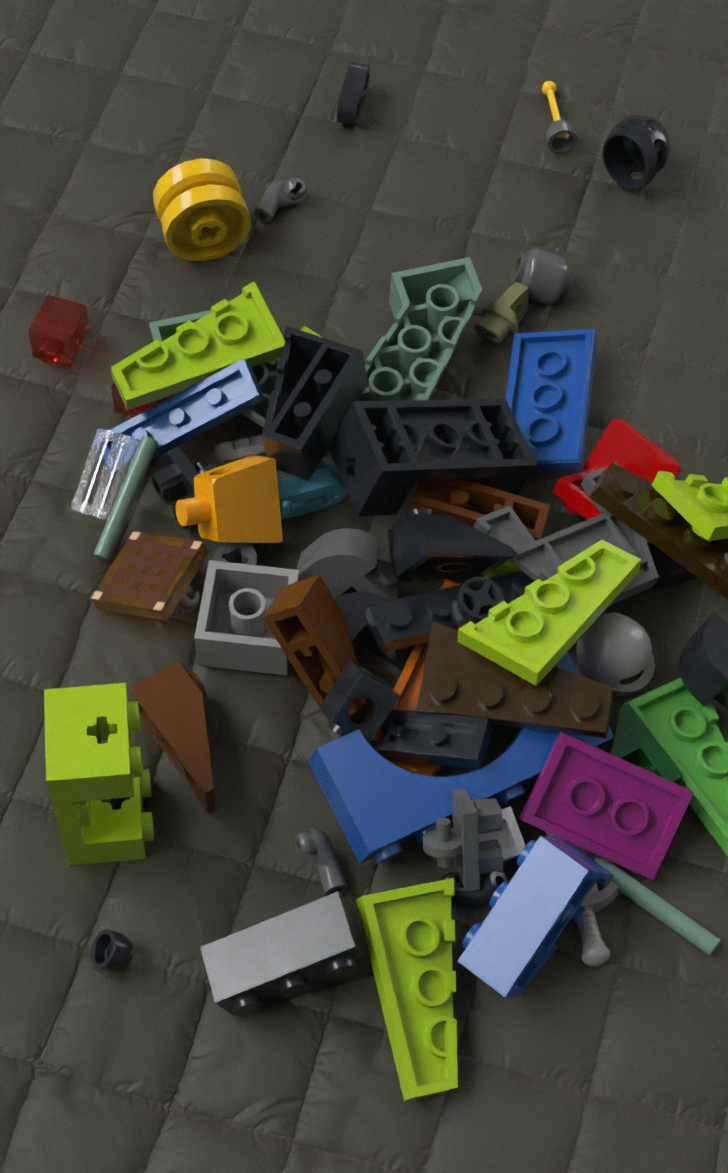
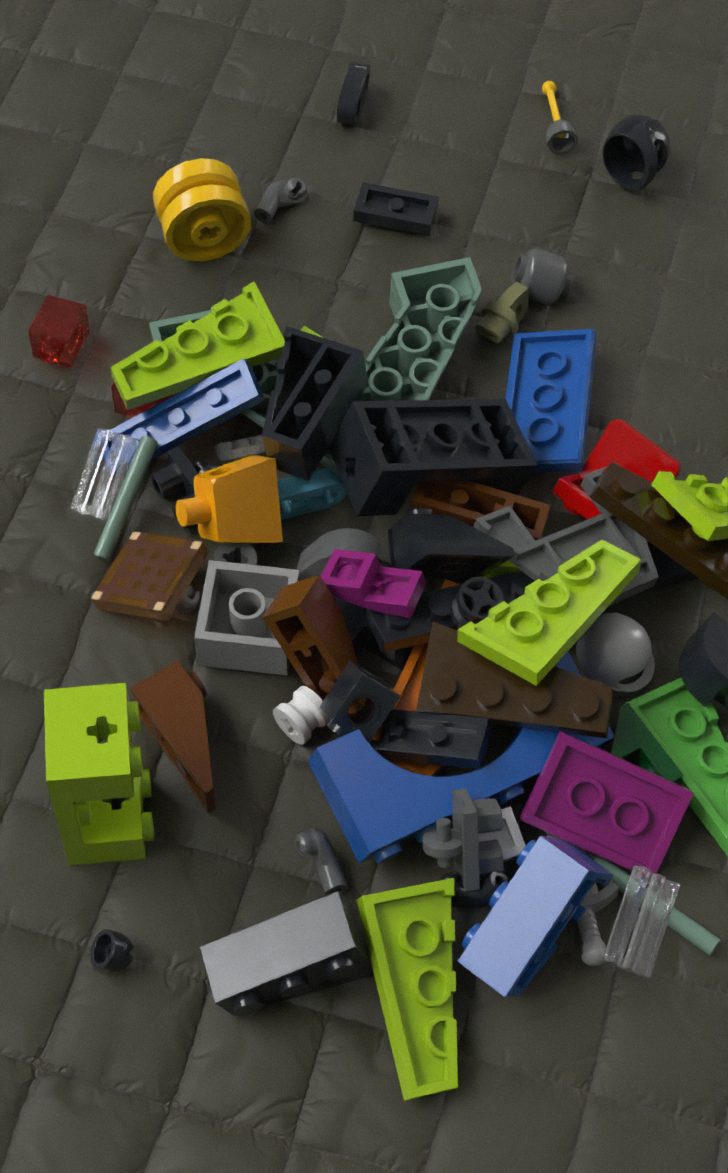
none -> white wheel [273,686,330,745]
none -> magenta slope [321,549,426,618]
none -> black plate [353,182,439,236]
none -> clear tile [603,866,680,978]

